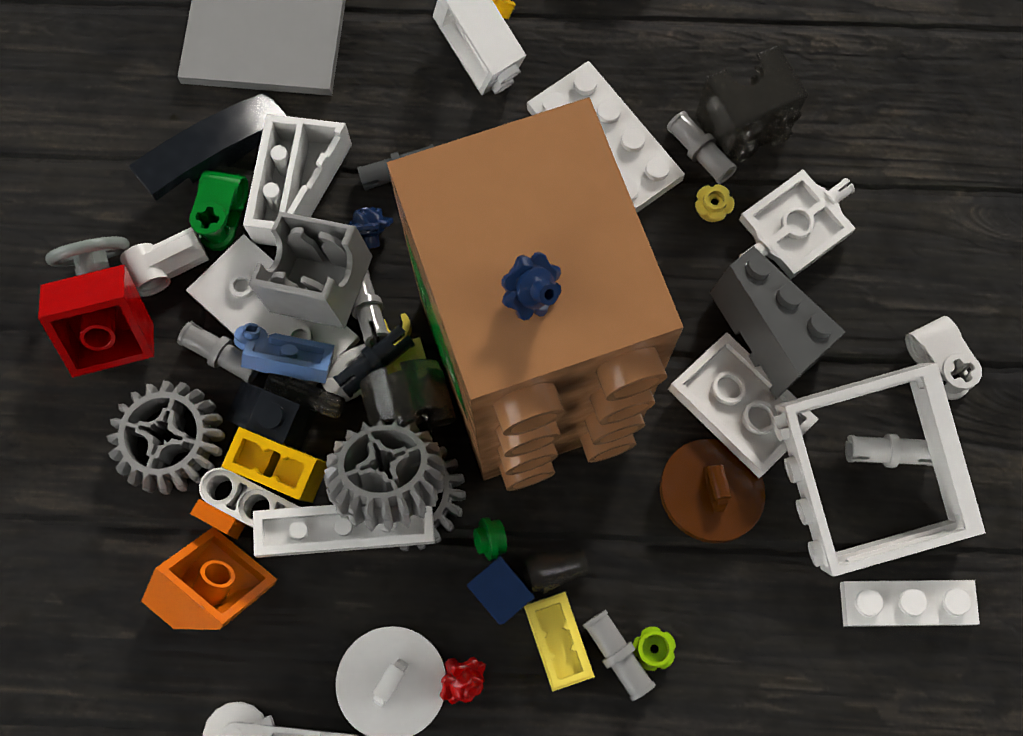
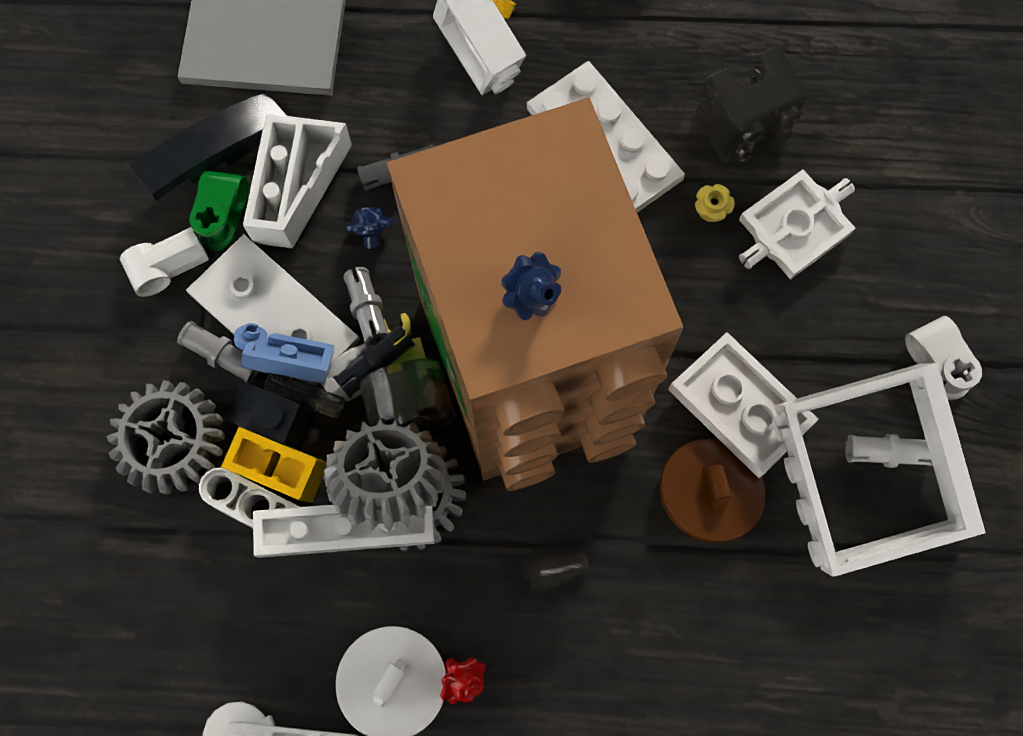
red piece [38,236,154,378] -> none
orange slope [141,527,277,630] -> none
orange tile [190,499,245,539] -> none
light grey piece [249,211,372,328] -> none
dark blue panel [467,556,535,625] -> none
green plate [473,517,507,561] -> none
light yellow plate [524,592,595,692] -> none
light grey pin [582,609,656,701] -> none
lime plate [633,627,676,671] -> none
light grey pin [667,111,737,184] -> none
dark grey wedge [710,246,845,400] -> none
white plate [840,580,980,627] -> none

